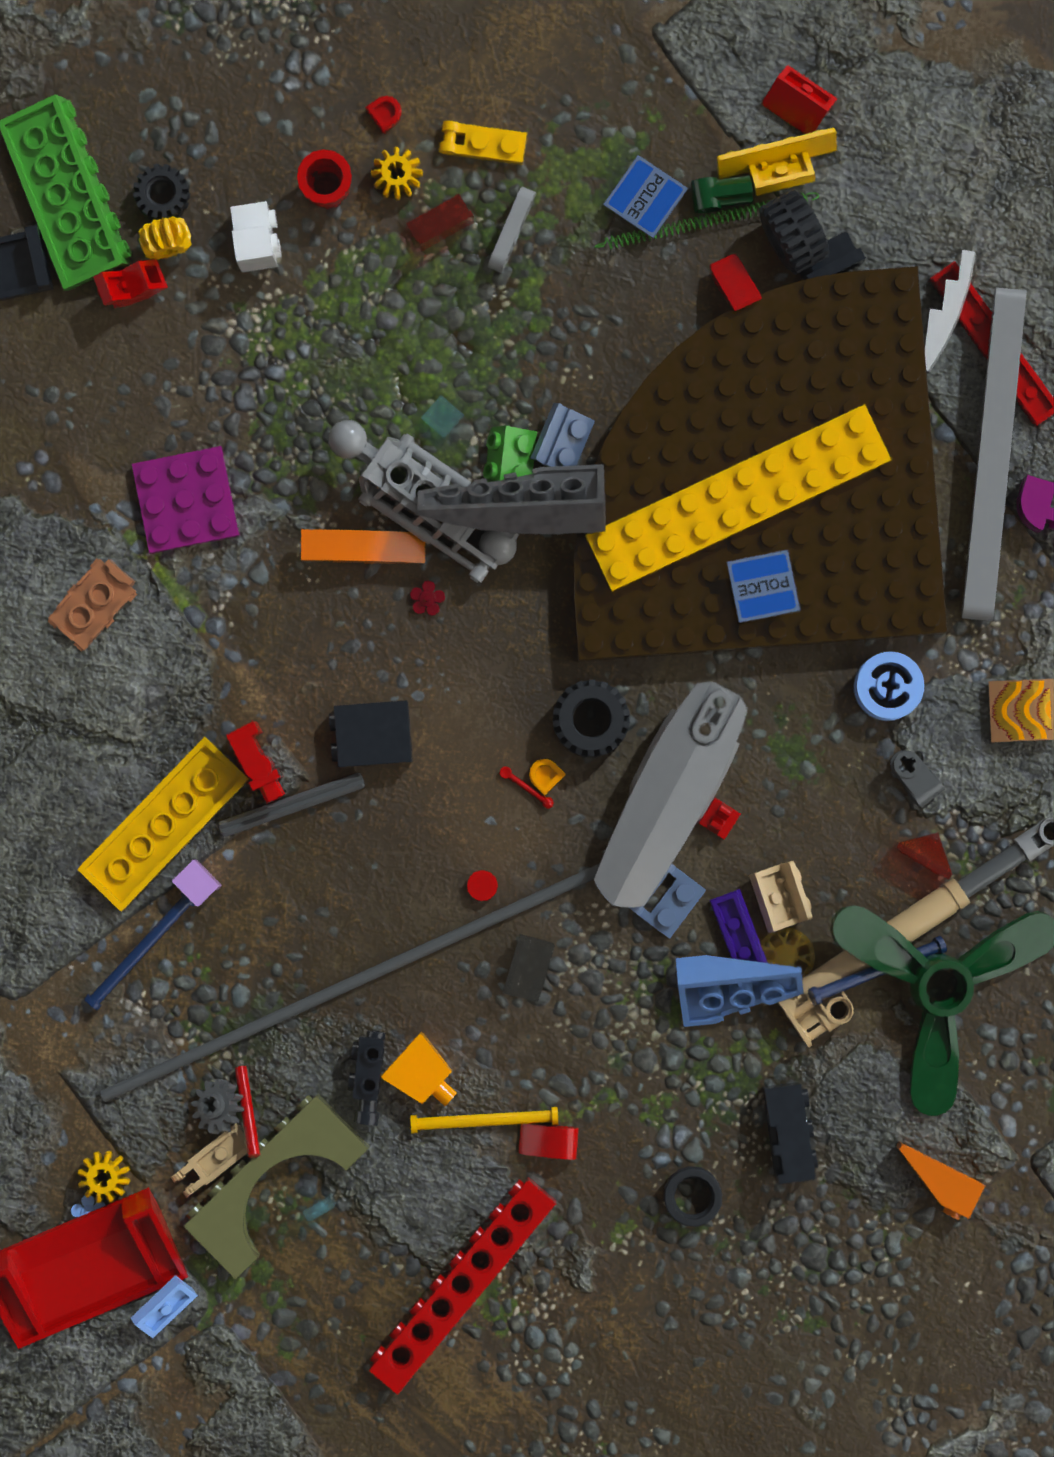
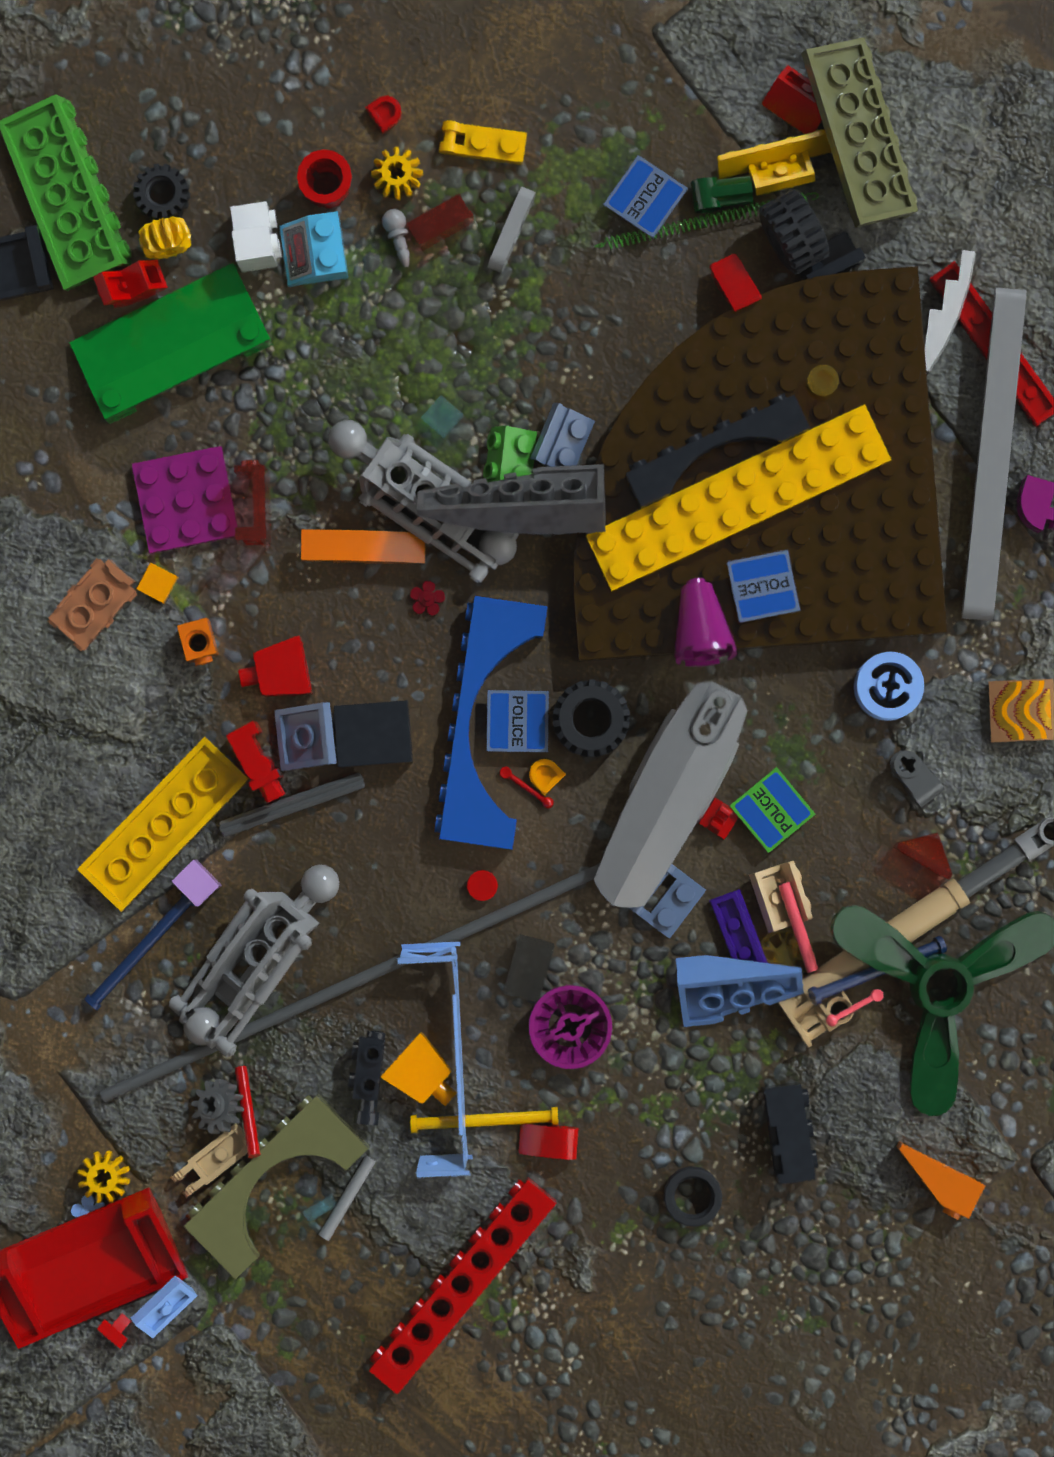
none -> green slope [69,263,273,424]
none -> red tile [97,1313,131,1348]
none -> light orange tile [137,562,178,604]
none -> light grey piece [169,864,339,1057]
none -> orange brick [177,618,219,666]
none -> clear red panel [234,460,271,546]
none -> red torso [238,636,313,696]
none -> sand blue plate [274,702,337,771]
none -> medium azure slope [280,211,348,287]
none -> light grey bar [318,1155,376,1241]
none -> light grey bar [382,209,410,267]
none -> light blue piece [398,941,473,1178]
none -> blue arch [434,596,547,850]
none -> piece [487,690,549,752]
none -> magenta gear [529,985,612,1069]
none -> black arch [625,393,810,509]
none -> magenta cone [674,578,737,667]
none -> piece [730,767,815,853]
none -> coral bar [778,882,819,973]
none -> olive bracket [801,37,918,228]
none -> clear yellow plate [808,365,839,396]
none -> coral hinge [826,989,884,1027]

